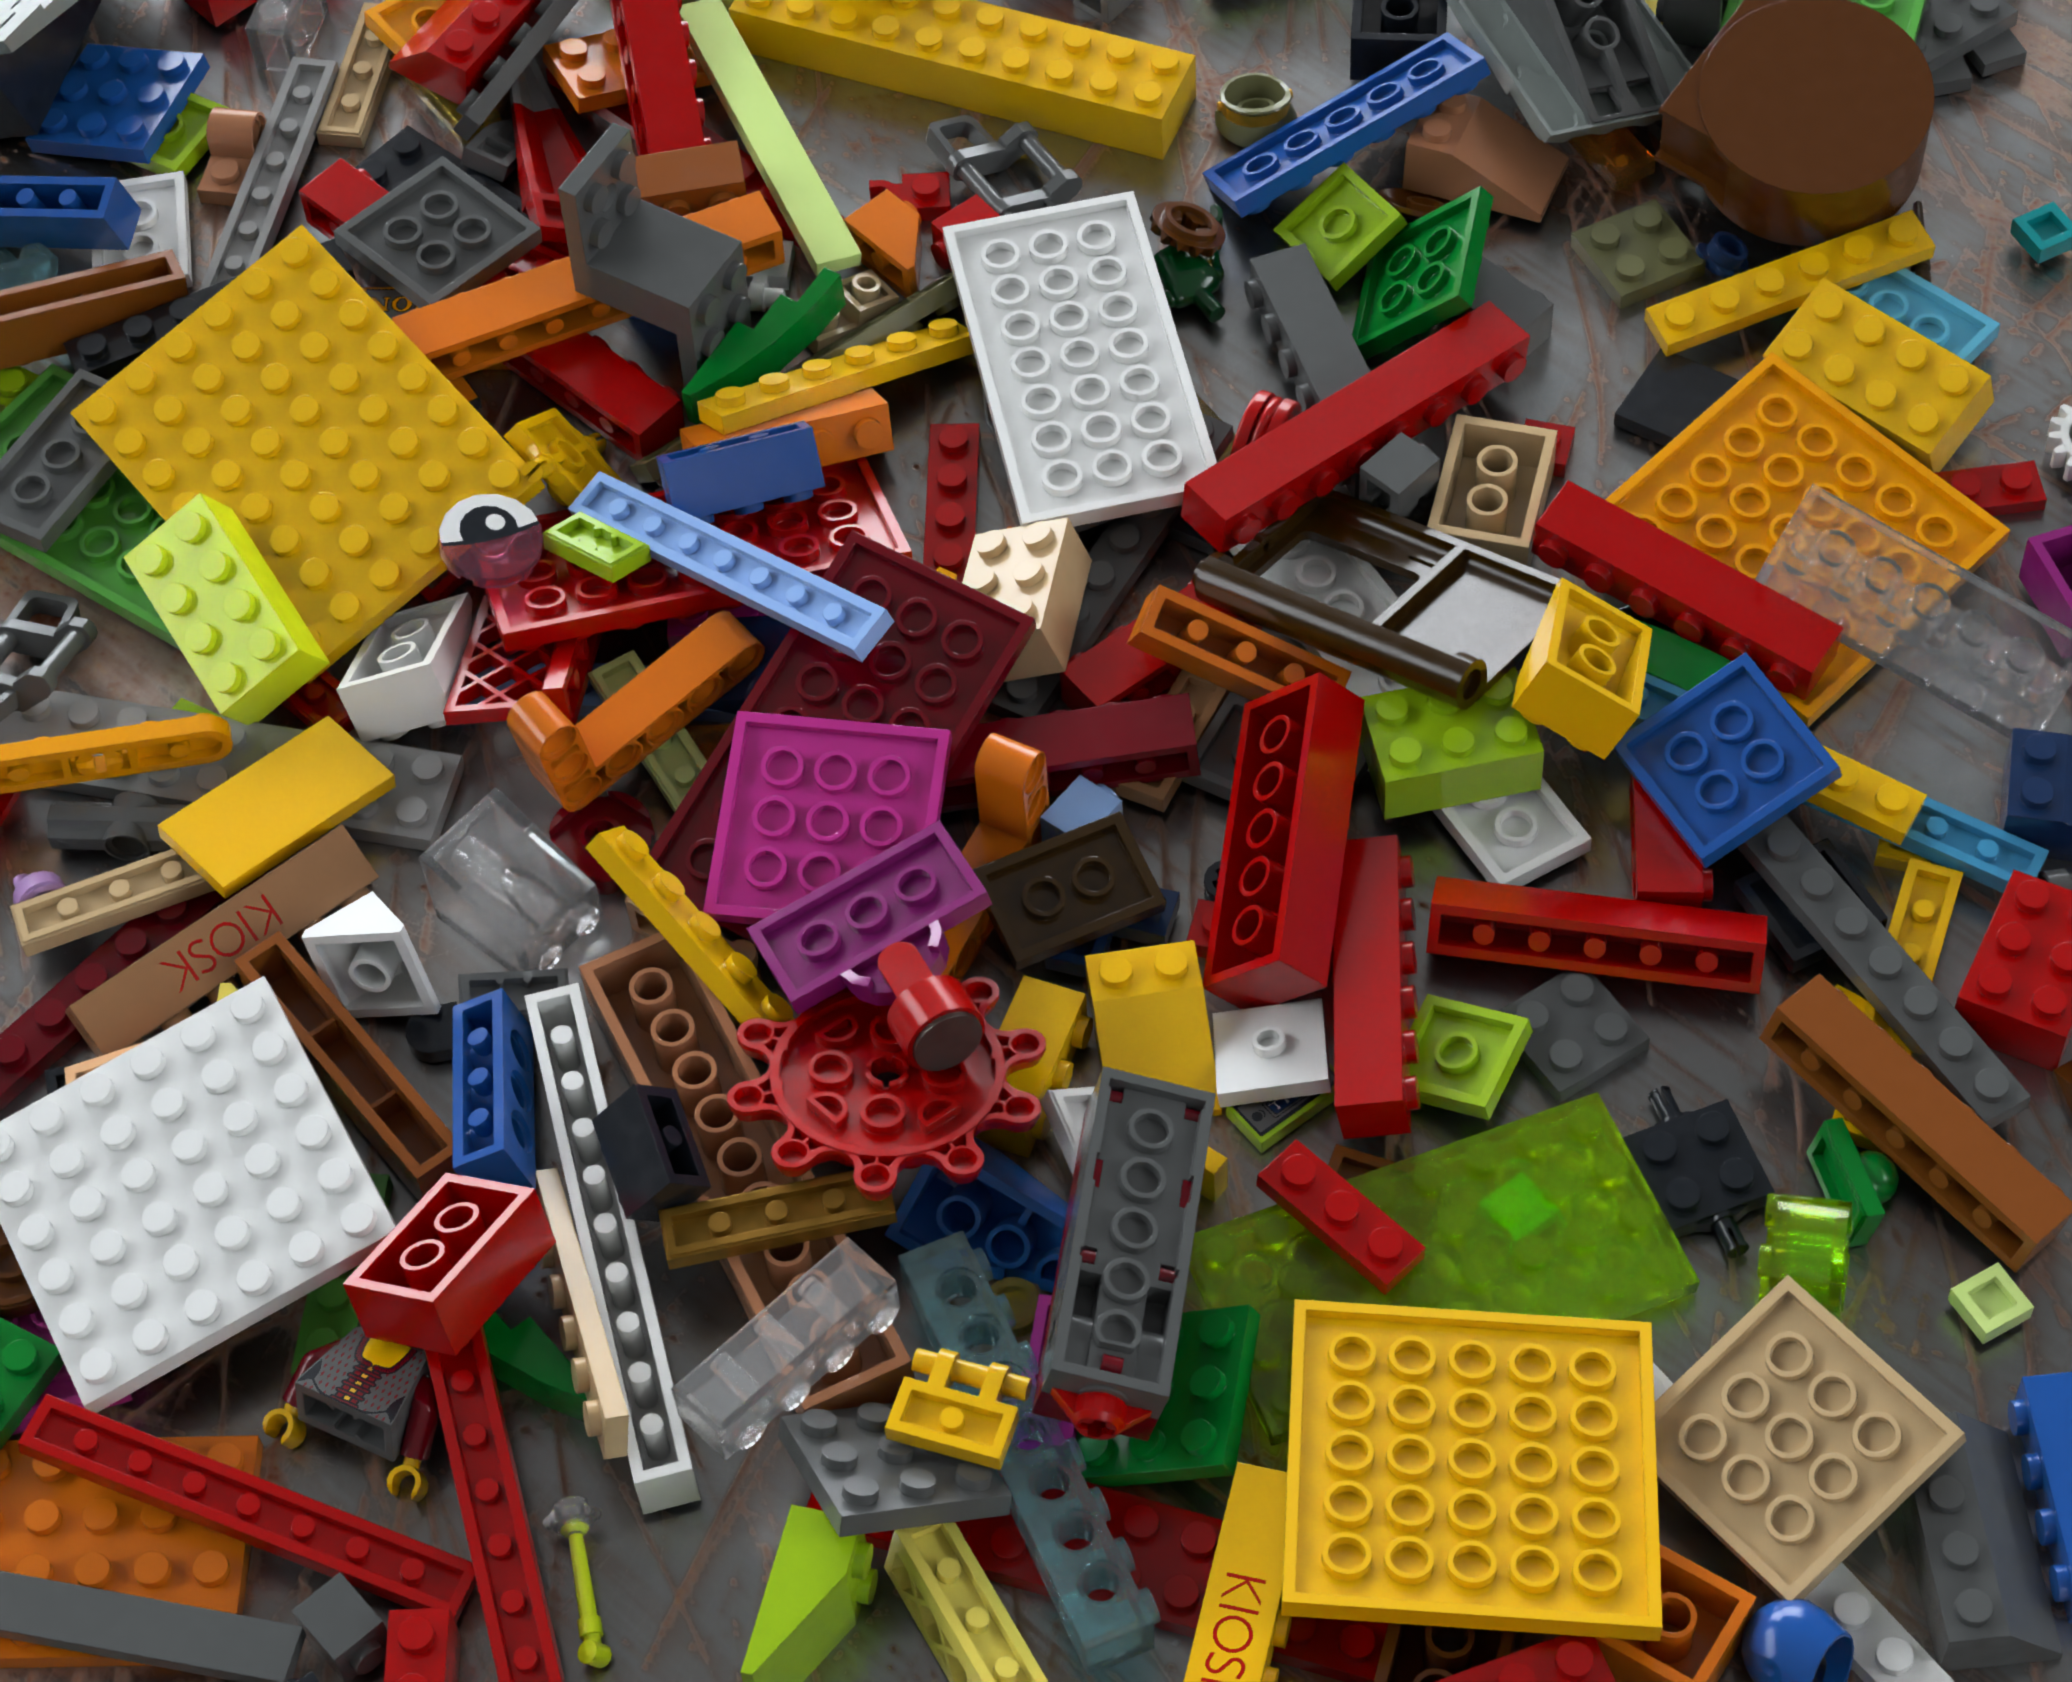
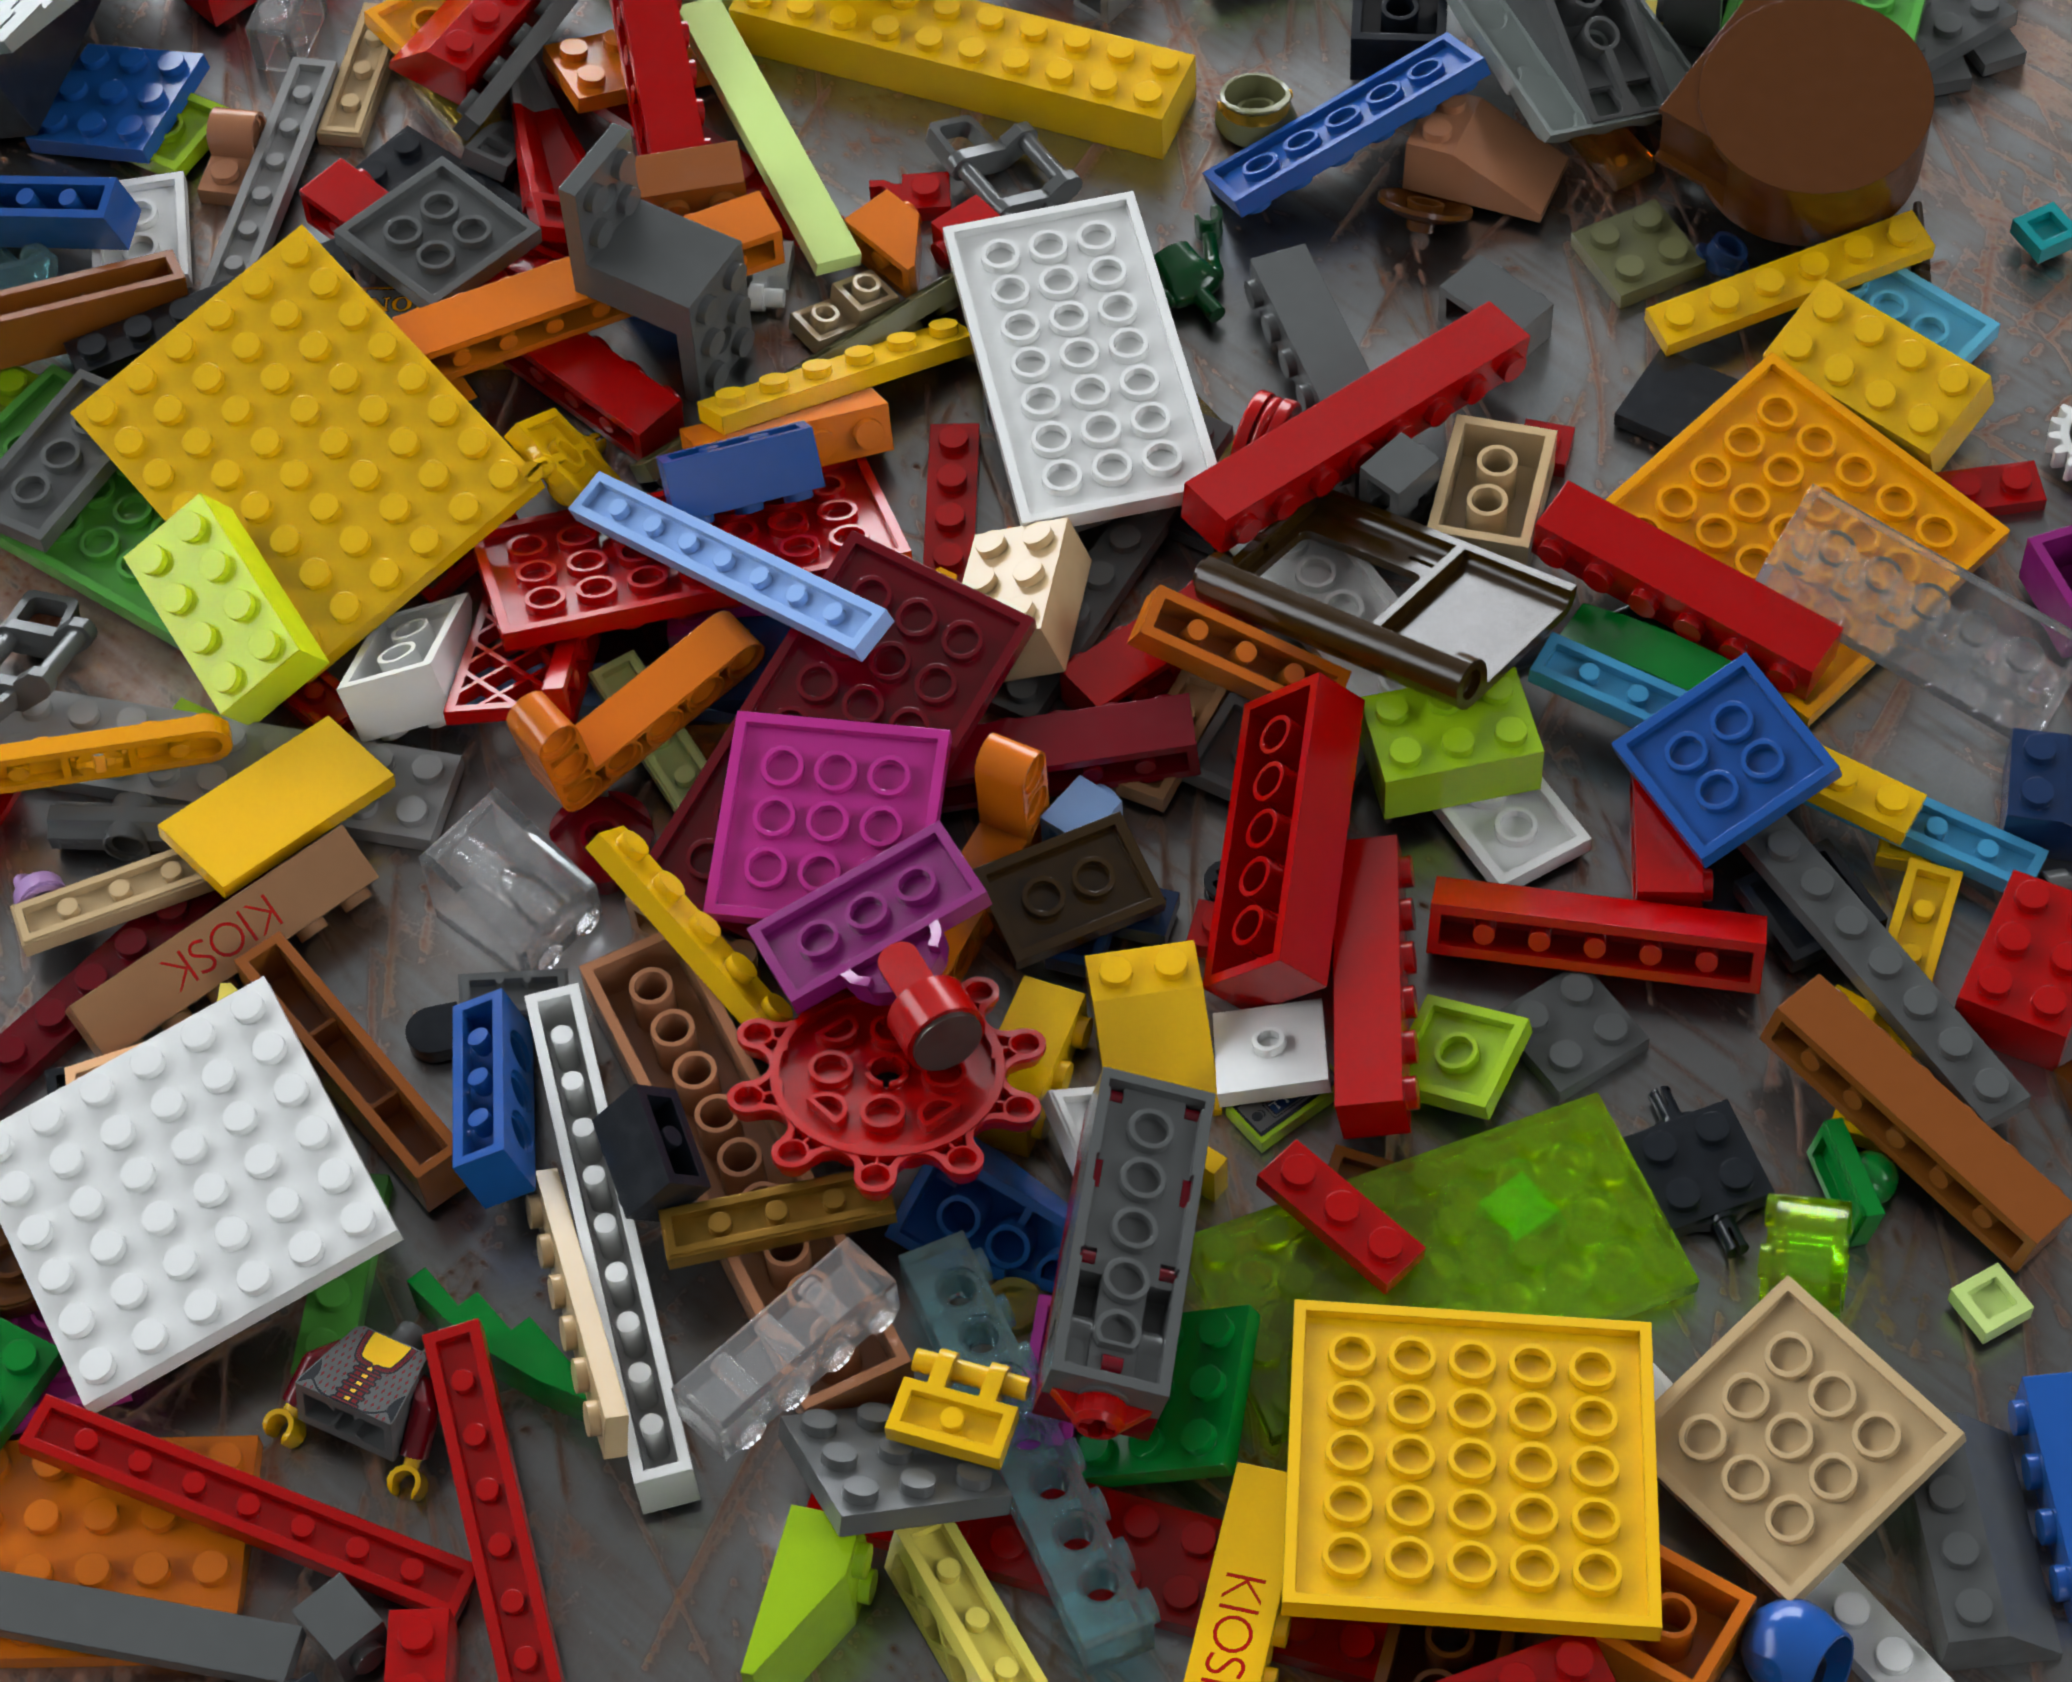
white slope [301,891,441,1018] -> none
red brick [343,1173,556,1356] -> none
tile [438,494,543,589] -> none
lime plate [542,512,651,583] -> none
neon yellow piece [543,1496,612,1668] -> none
green slope [681,267,846,425] -> none
reddish brown gear [1150,201,1226,258] -> none
lime plate [1273,162,1408,292] -> none
green plate [1352,186,1494,360] -> none
yellow slope [1512,577,1653,760] -> none

